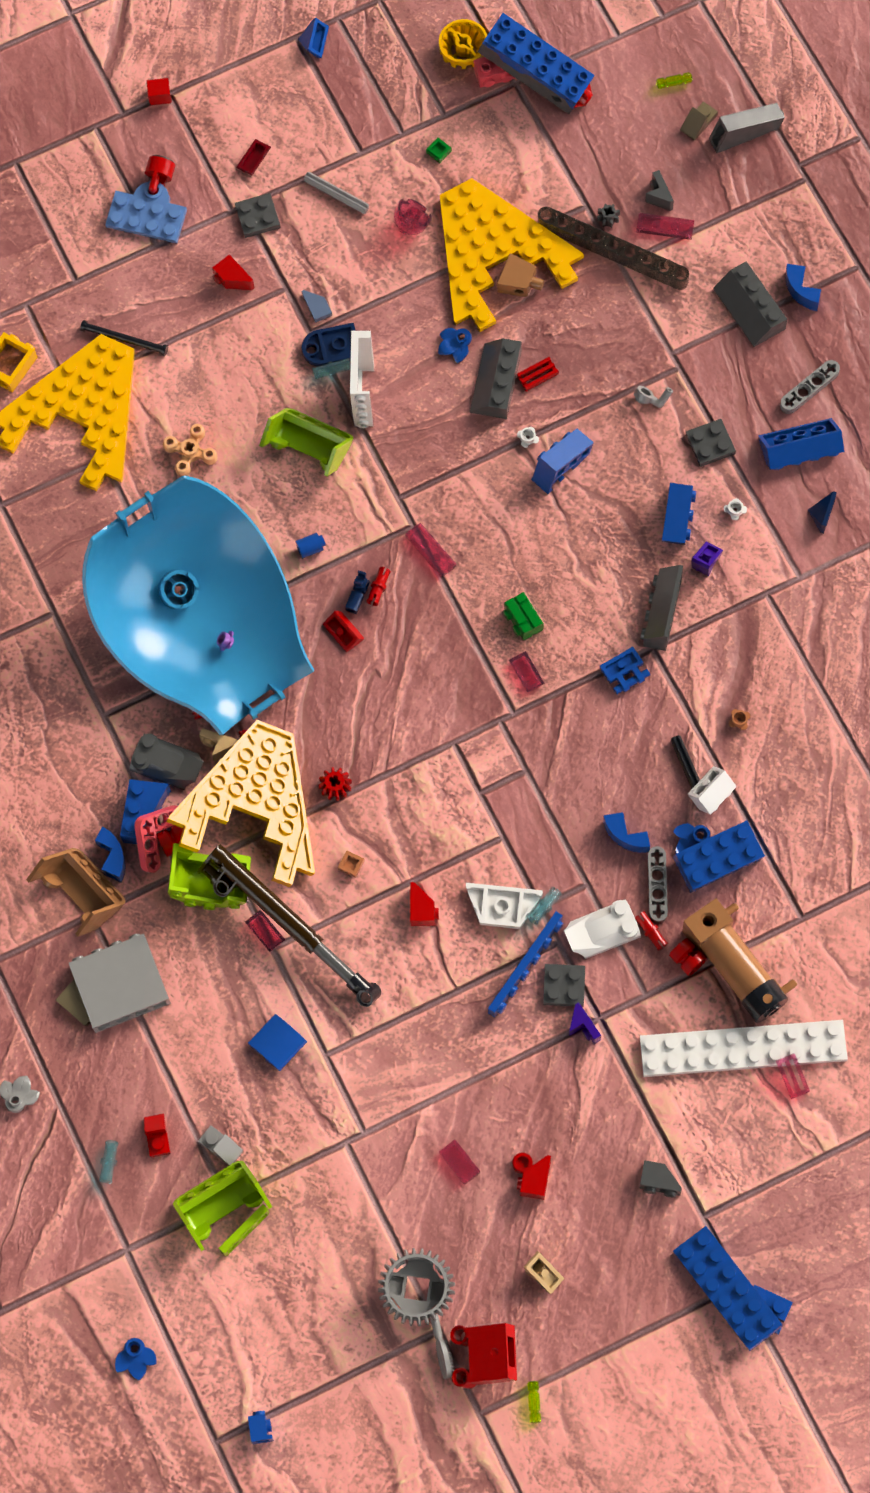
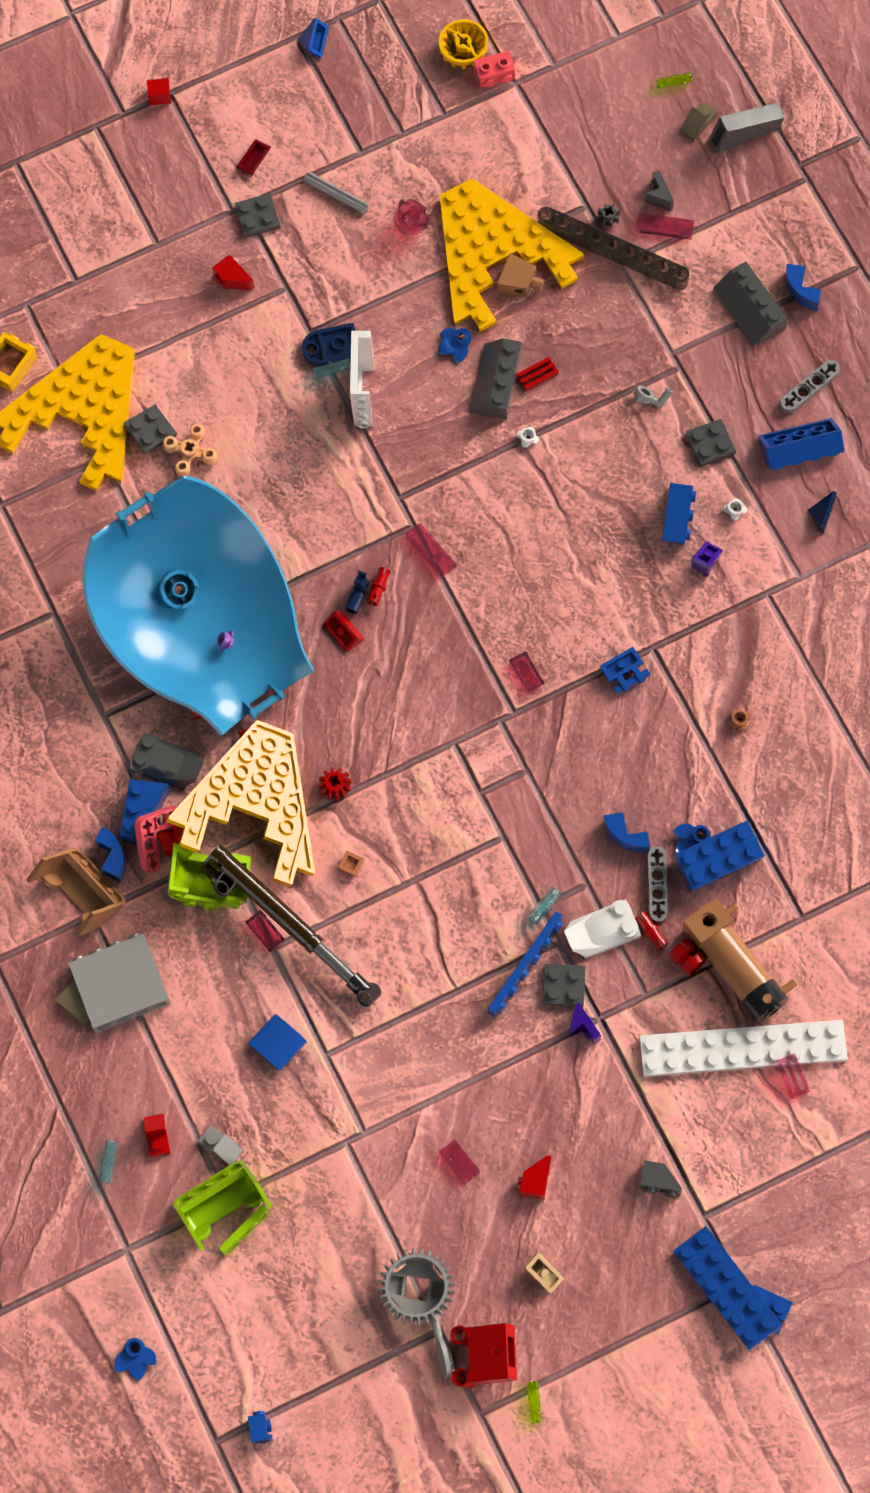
light grey plate [0,1076,40,1113] -> none
black bar [80,320,168,356] -> none
medium blue plate [105,155,187,244] -> none
tan slope [199,728,238,761] -> none
lime windscreen [259,408,353,476] -> none
blue brick [295,533,326,559] -> none
sand blue tile [301,290,332,322] -> none
red slope [410,882,439,926] -> none
green tile [426,138,452,163] -> none
white wing [466,883,543,929] -> none
blue piece [478,13,595,114] -> none
green brick [503,592,544,640] -> none
red tile [512,1153,533,1174] -> none
wedge [531,428,594,494] -> none
dark grey slope [640,565,683,651] -> none
black axle [671,735,700,789] -> none
white brick [688,766,737,815] -> none
none -> dark grey plate [124,404,177,455]

